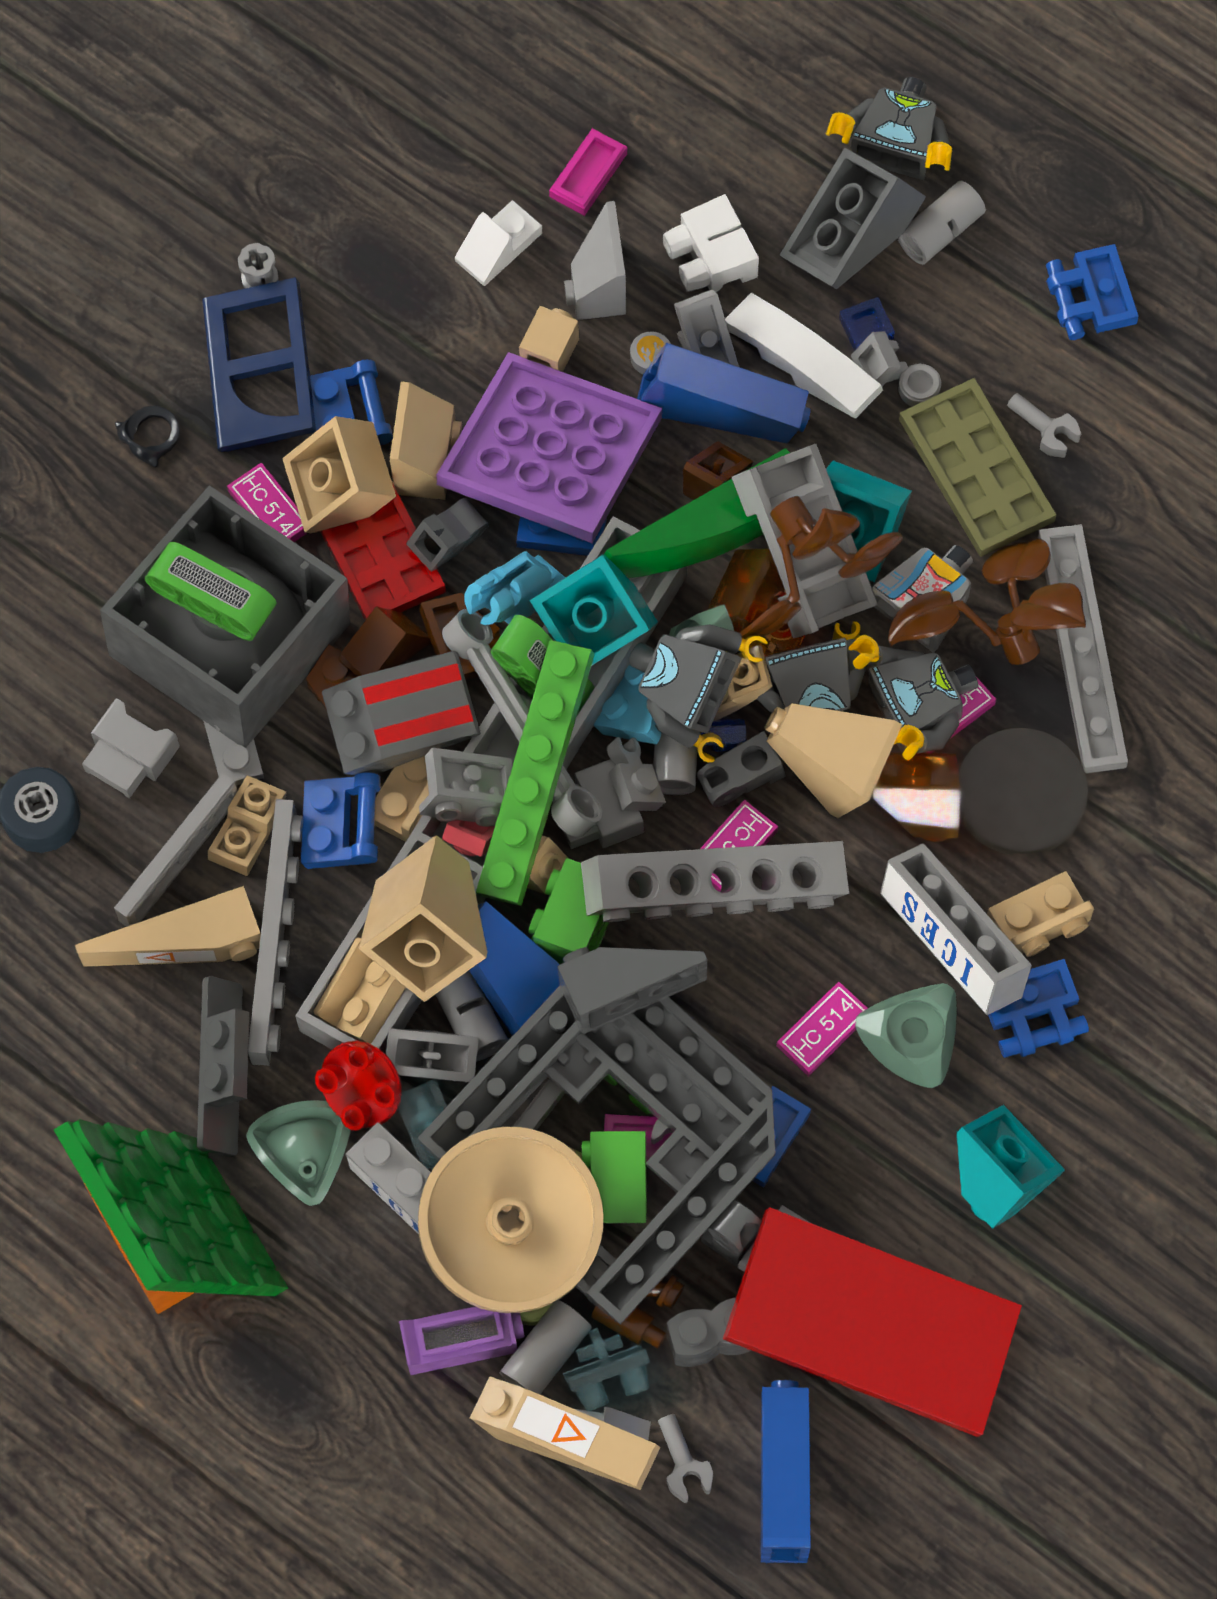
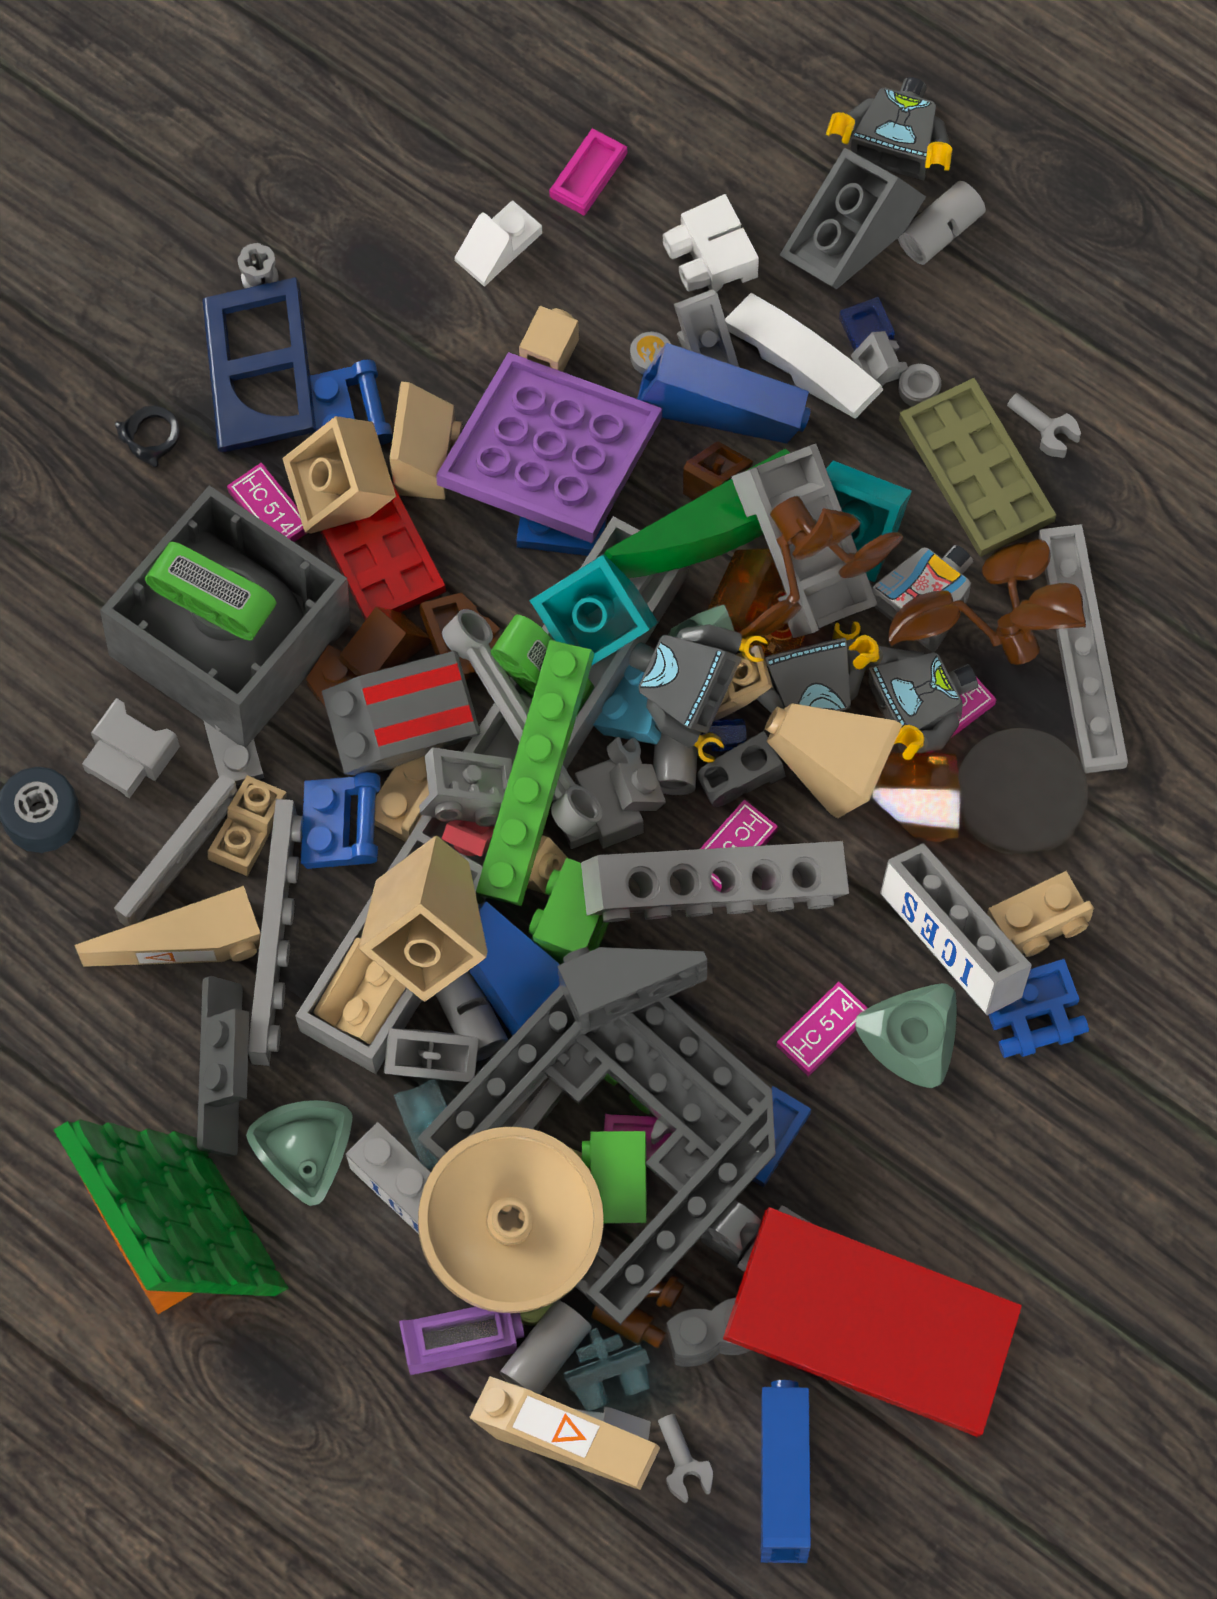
red dish [315,1041,401,1131] -> none
dark grey leg [406,498,489,572] -> none
medium azure plate [464,551,566,625] -> none
light grey slope [564,201,626,320] -> none
teal slope [957,1105,1065,1229] -> none
blue plate [1046,244,1139,340] -> none

